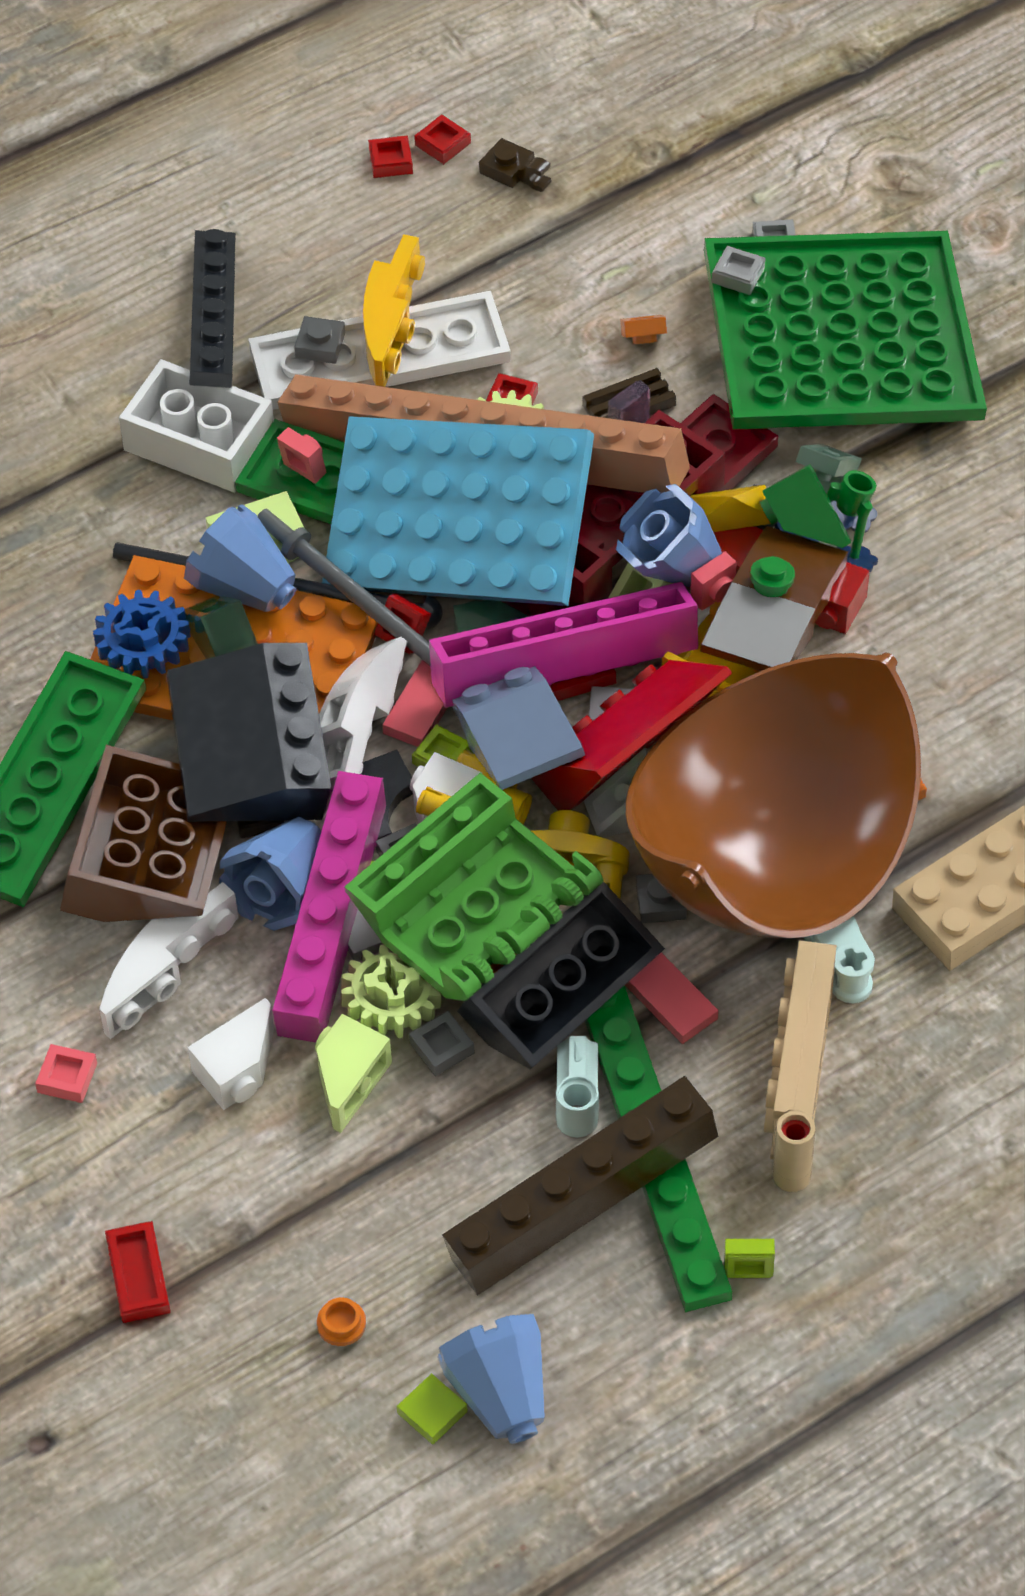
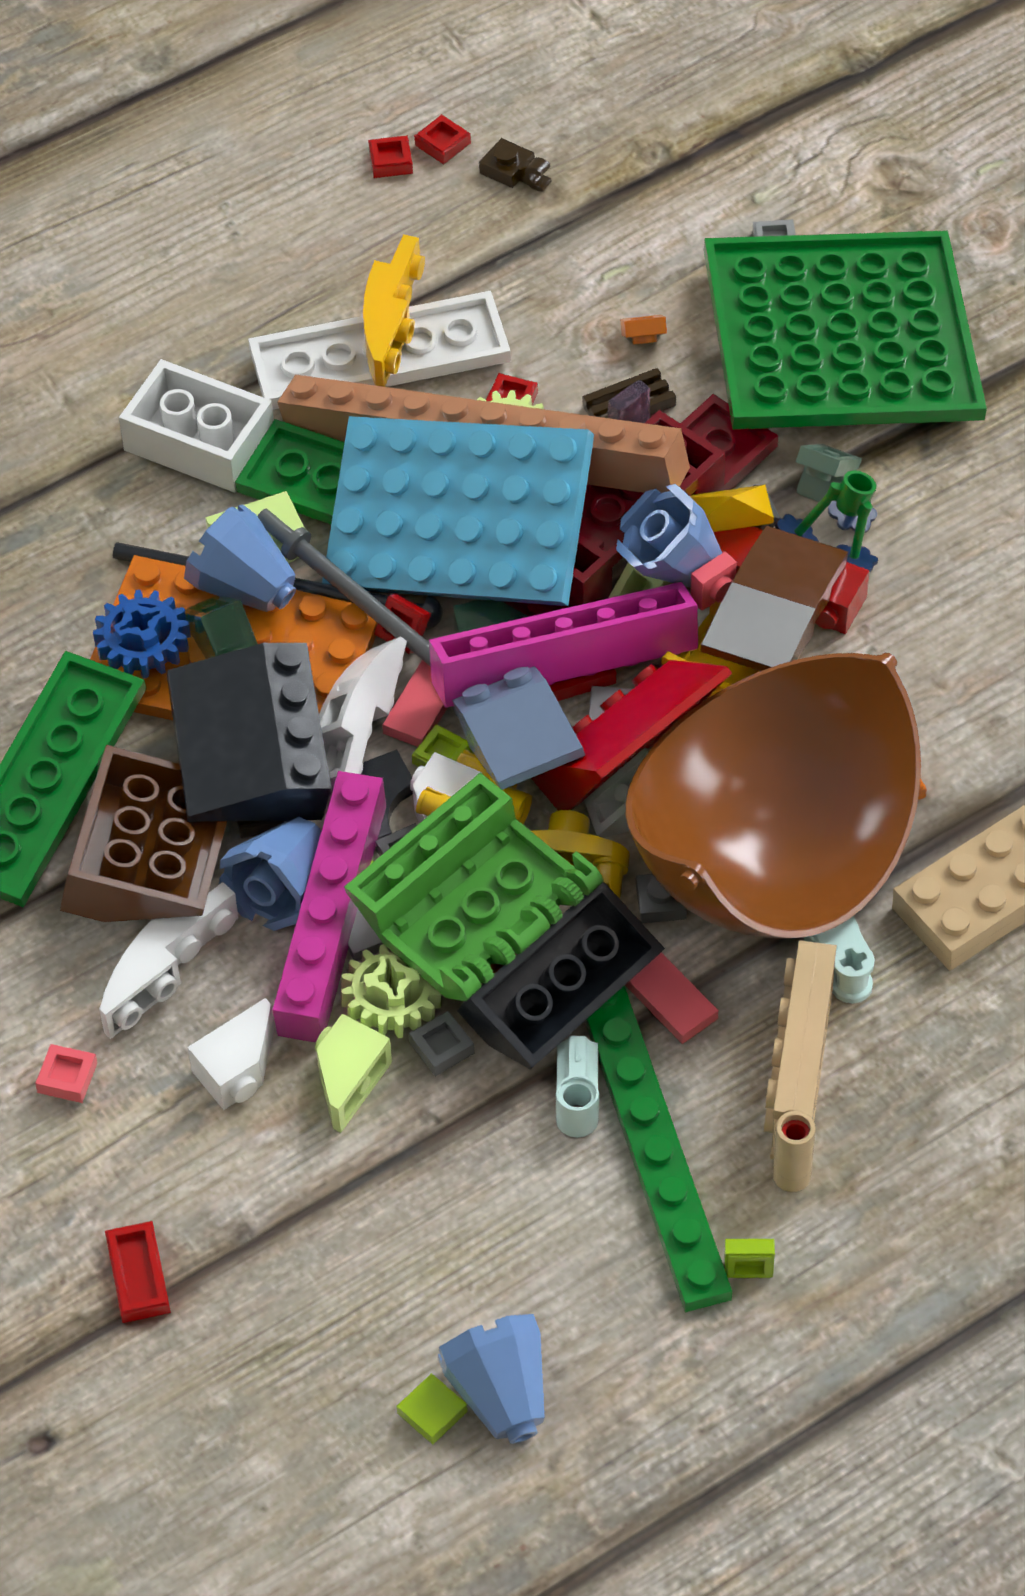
black plate [189,229,236,388] -> none
coral plate [277,427,327,484] -> none
dark grey plate [294,316,346,364] -> none
orange plate [317,1297,366,1346] -> none
dark brown brick [442,1076,719,1296] -> none
light grey tile [711,246,766,295] -> none
green plate [750,556,795,597] -> none
green slope [760,464,852,548] -> none

